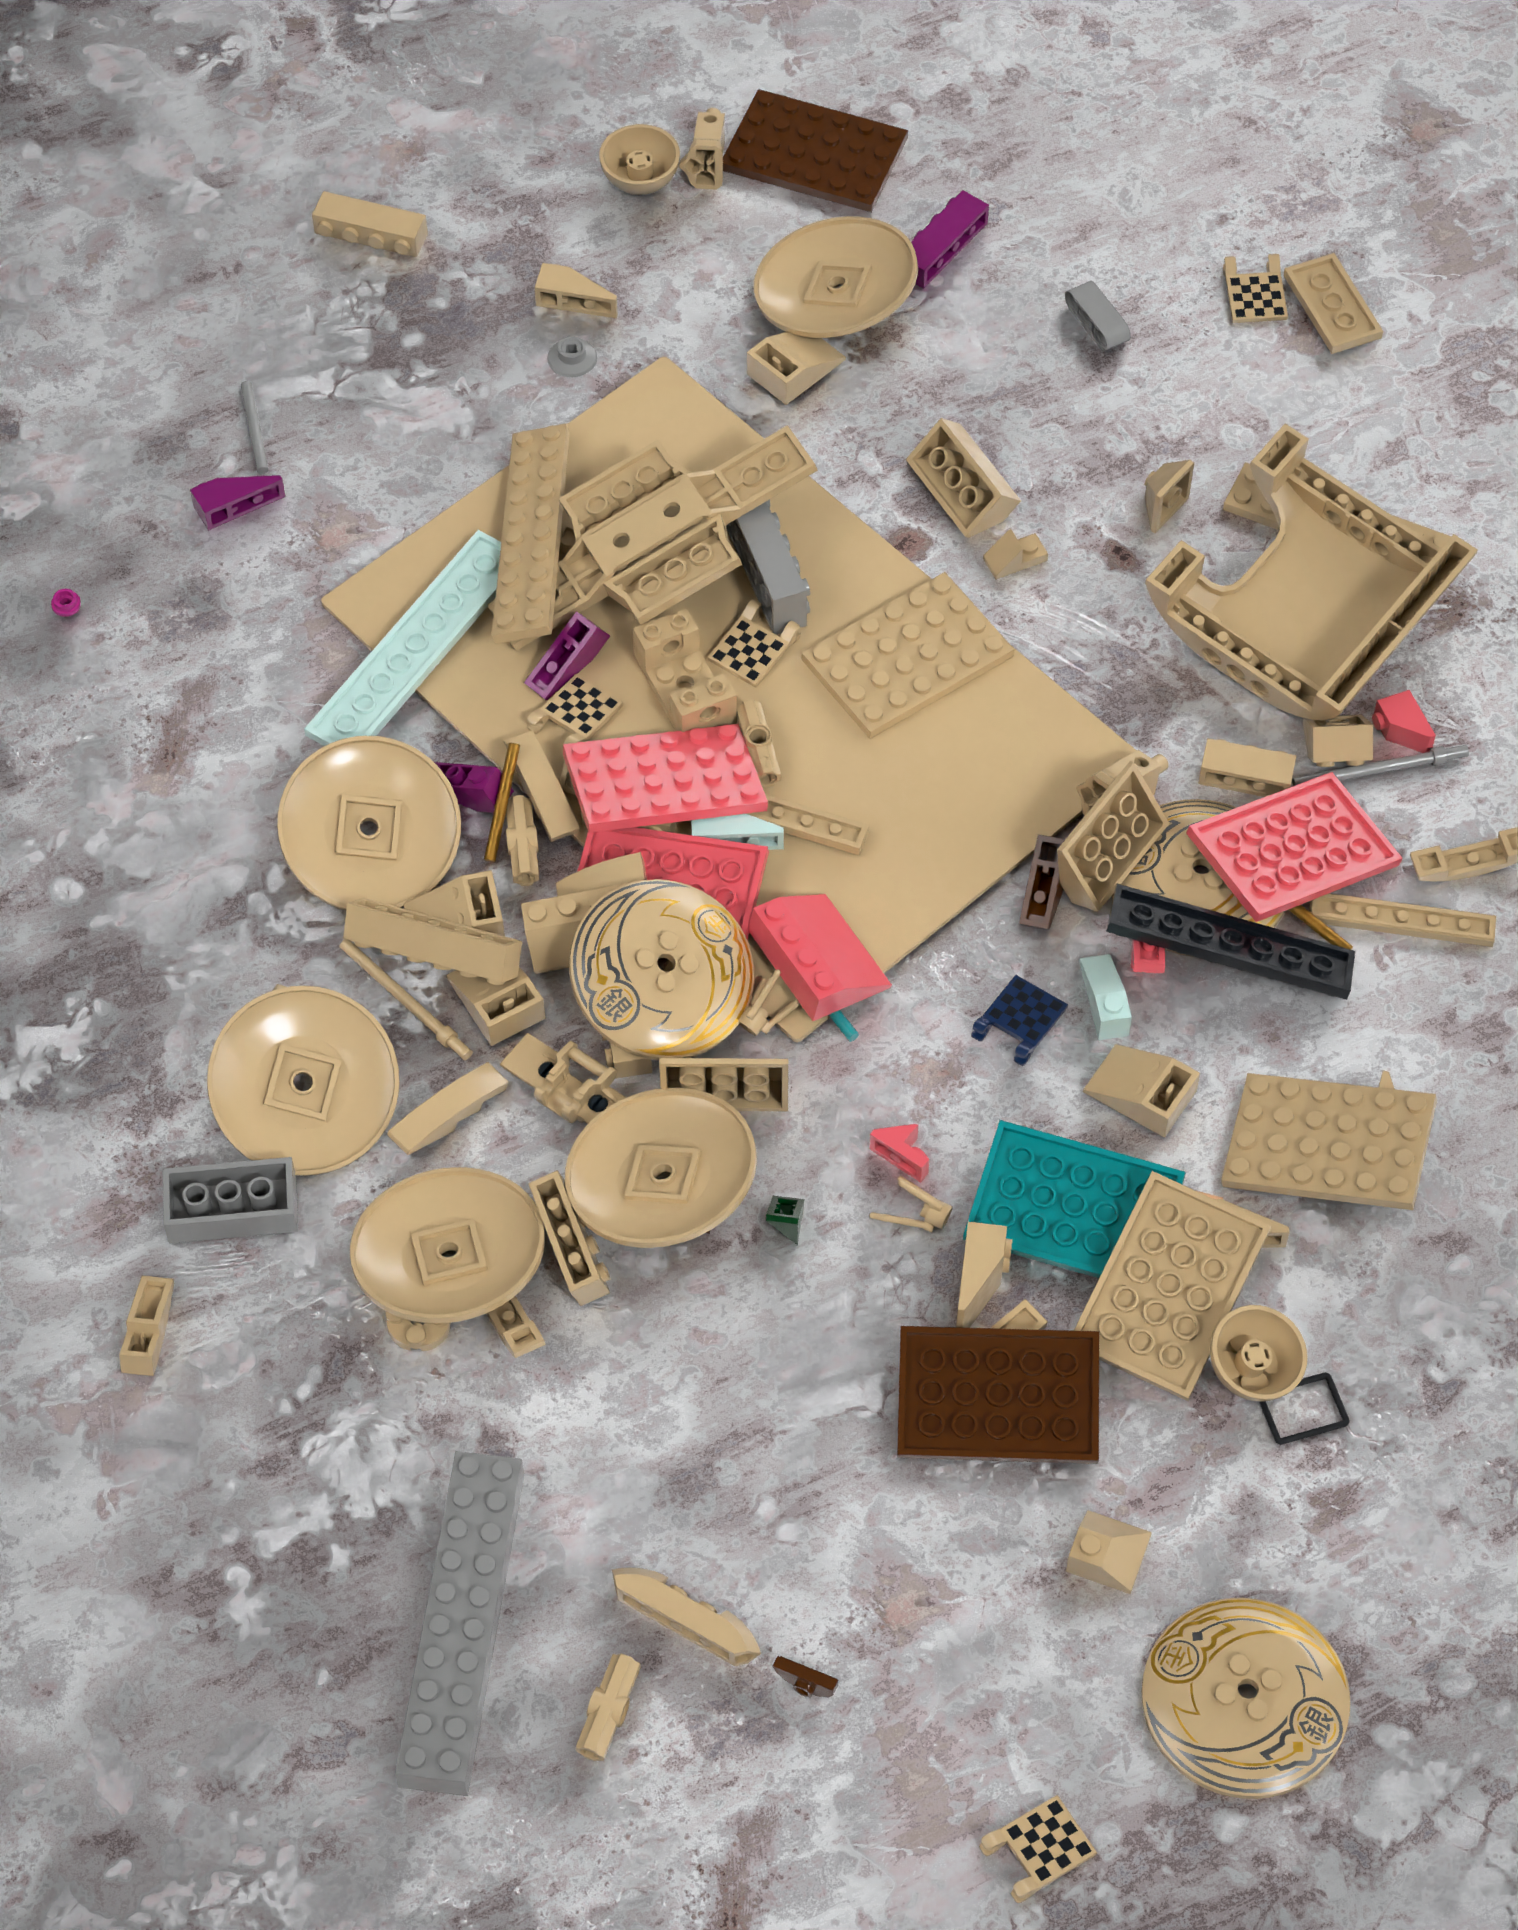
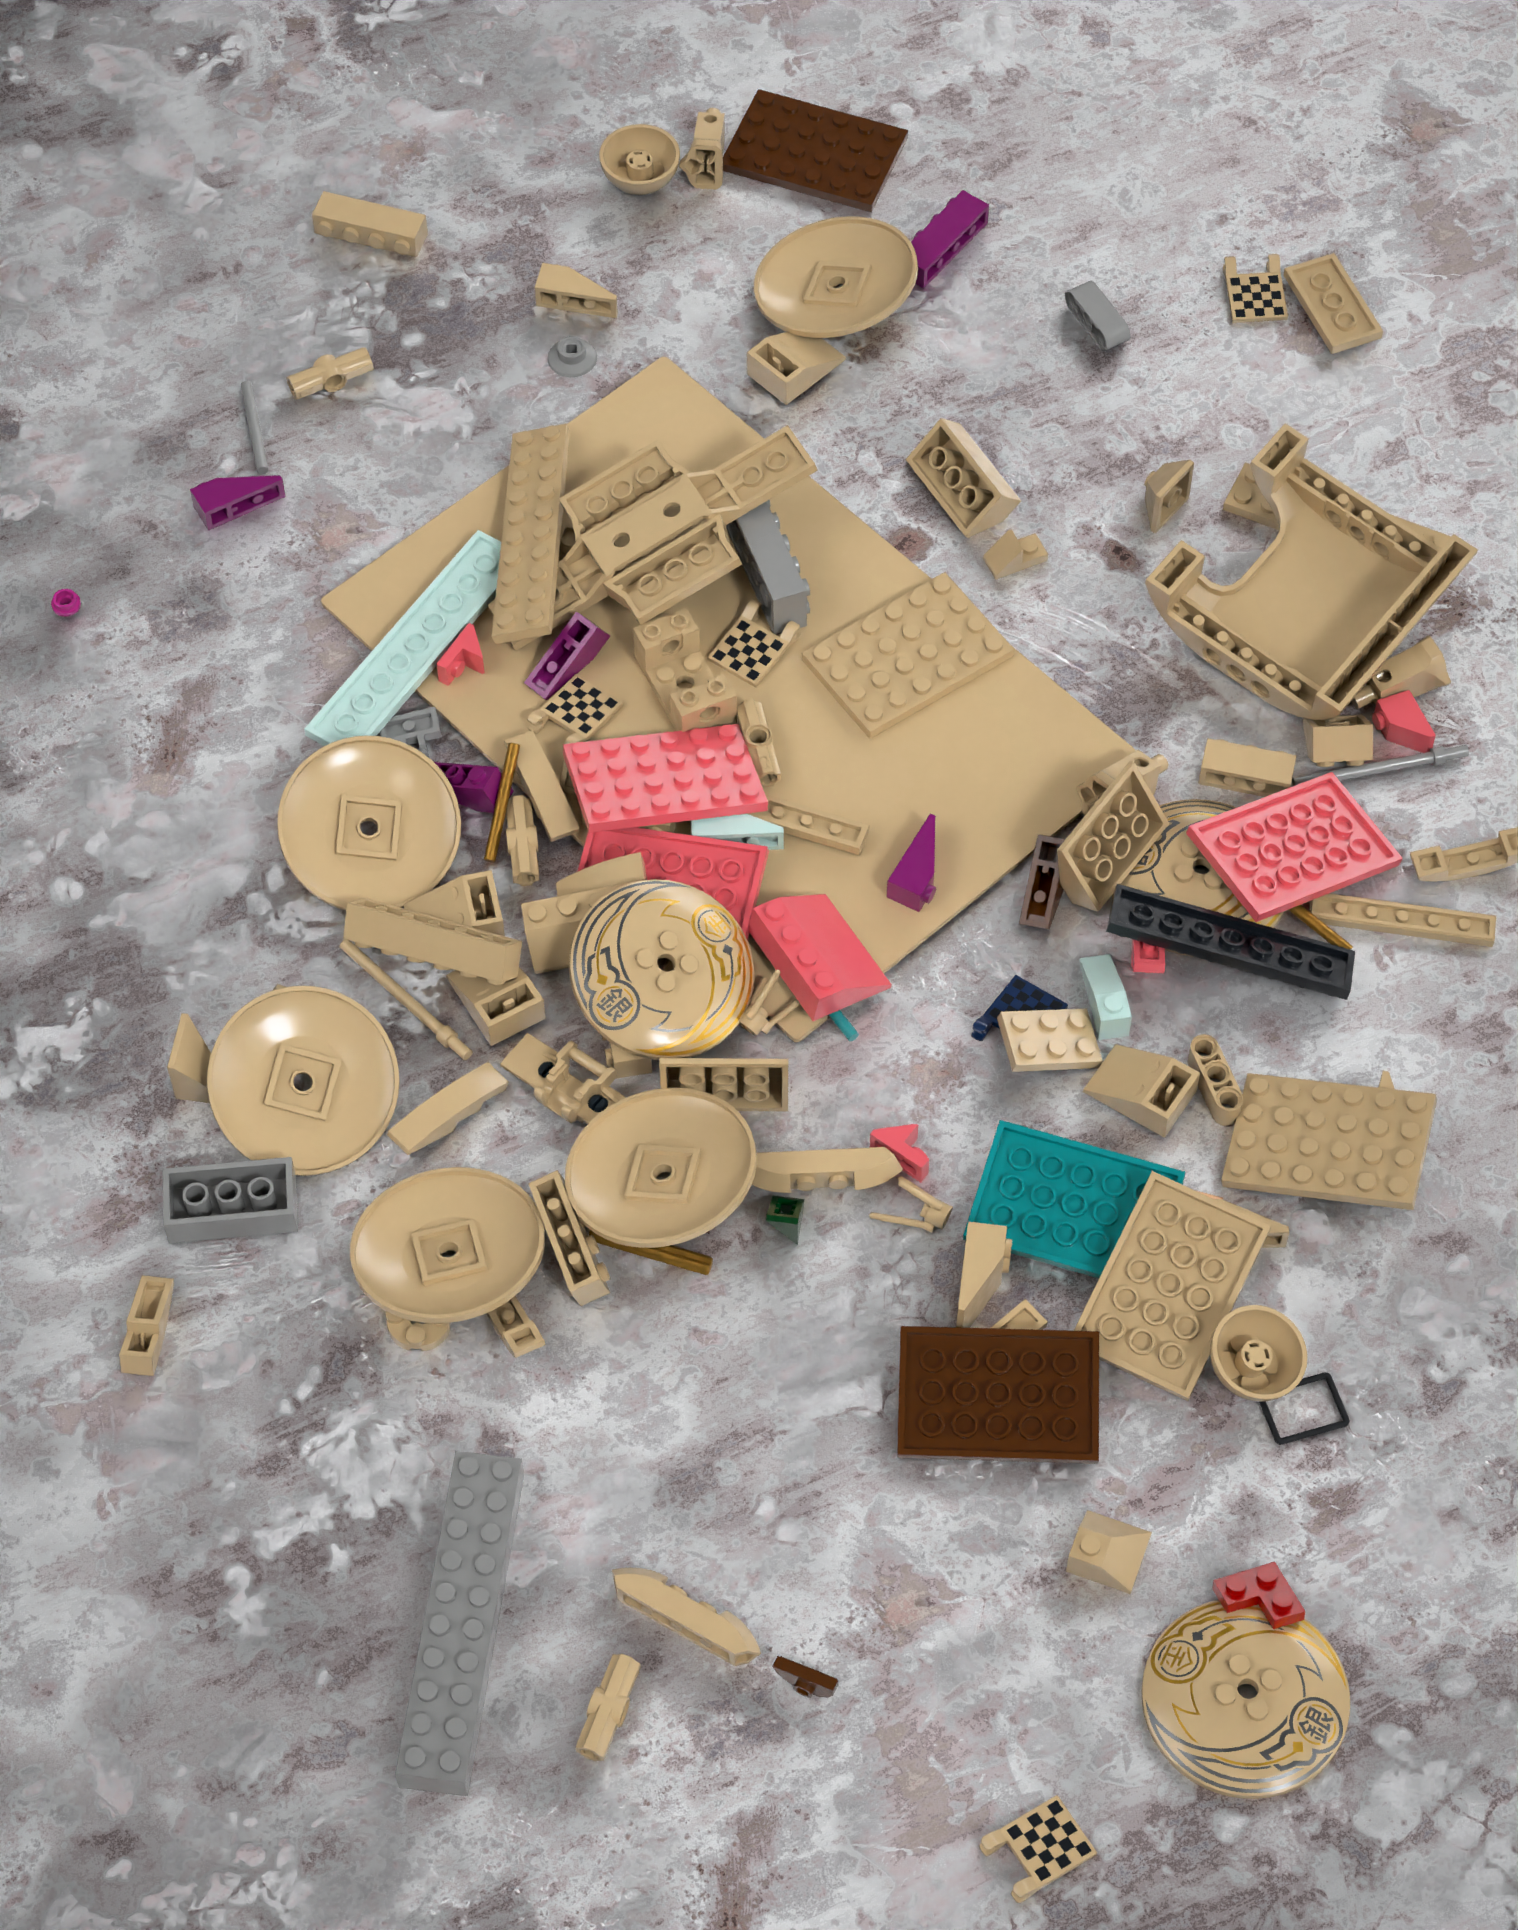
none -> tan slope [167,1013,211,1103]
none -> tan piece [286,347,374,399]
none -> light grey hinge [380,707,442,757]
none -> coral slope [436,623,485,686]
none -> pearl gold axle [589,1230,713,1275]
none -> tan brick [752,1147,903,1193]
none -> magenta slope [887,813,936,912]
none -> tan plate [997,1008,1103,1072]
none -> tan beam [1187,1034,1243,1126]
none -> plate [1212,1561,1305,1629]
none -> tan piece [1351,636,1451,709]

